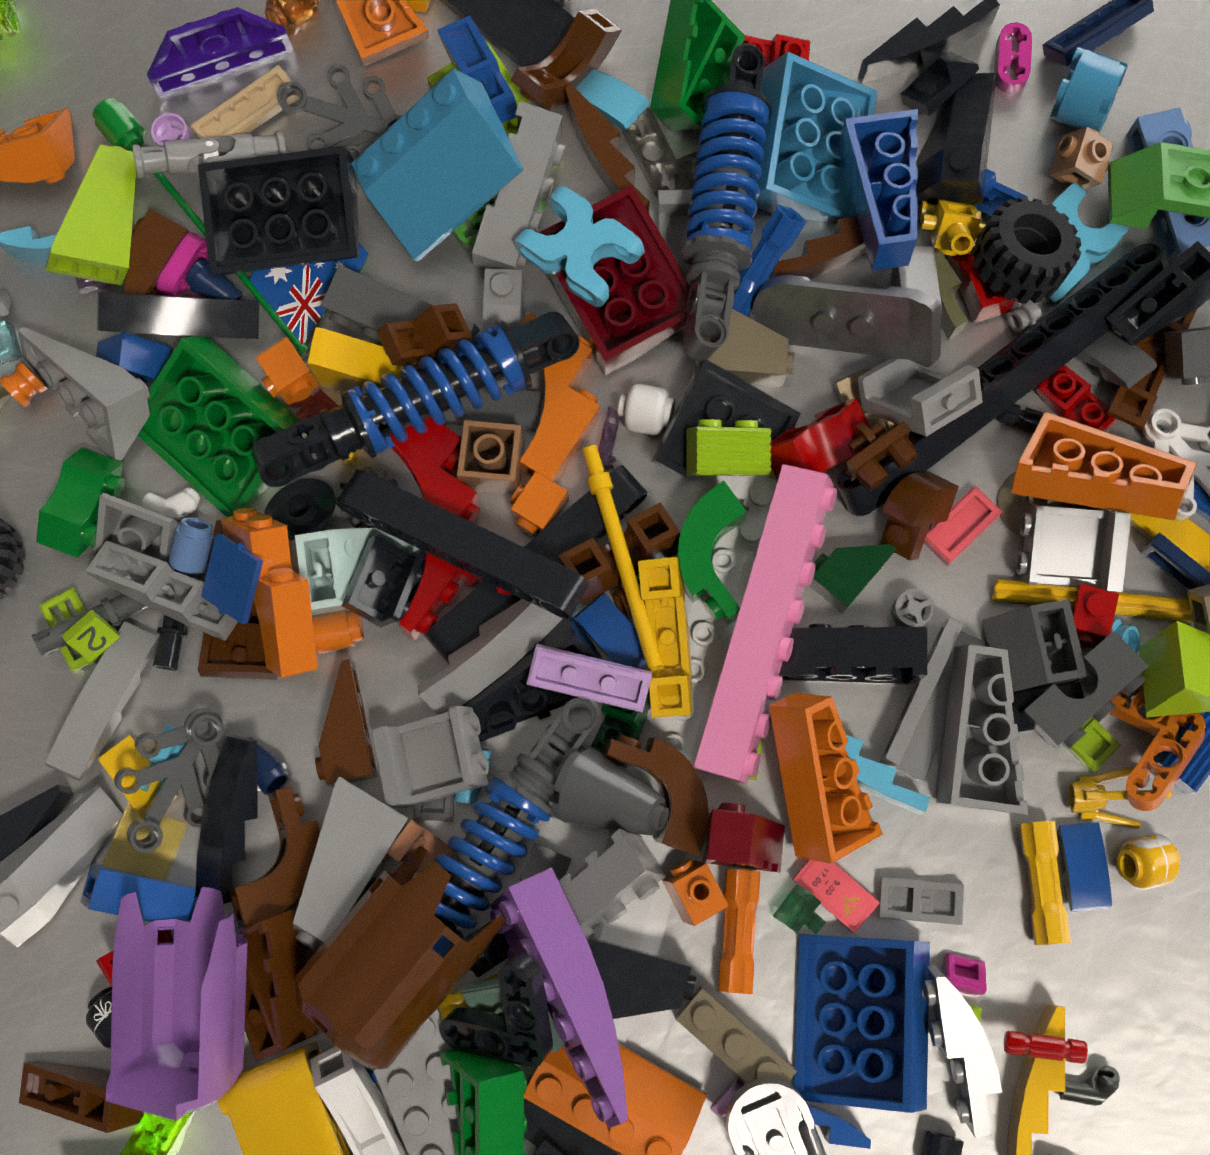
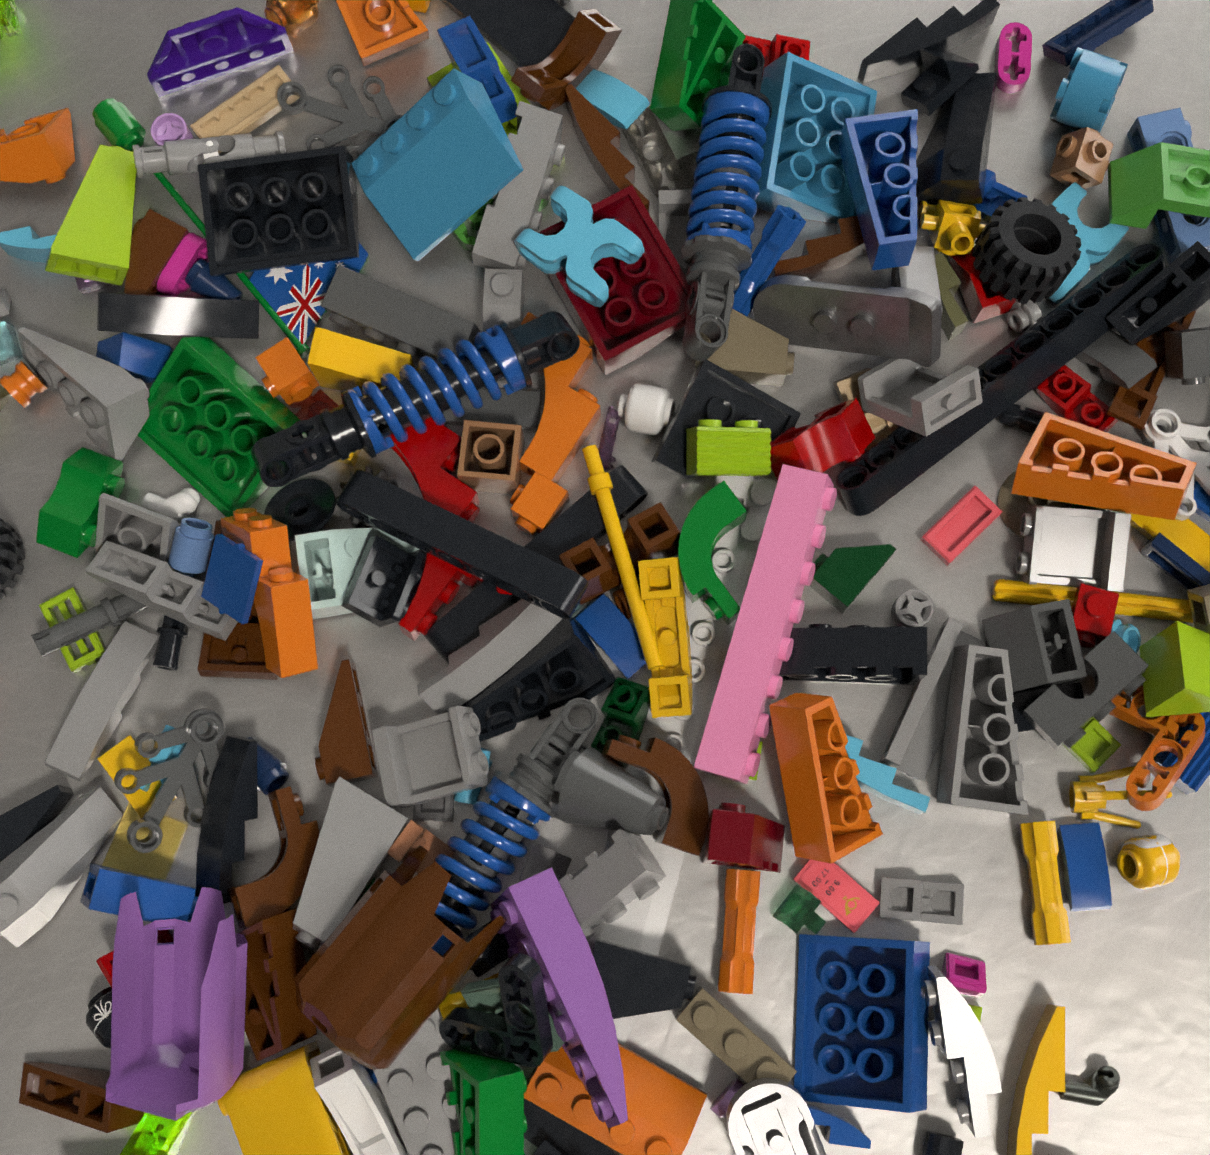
lime tile [62,610,120,662] -> none
orange brick [312,610,364,654] -> none
reddish brown brick [376,303,472,368] -> none
lavender tile [526,644,652,712] -> none
orange brick [662,859,729,926] -> none
reddish brown hips [844,421,918,491] -> none
reddish brown brick [880,471,959,561] -> none
red axle [1003,1031,1088,1064] -> none

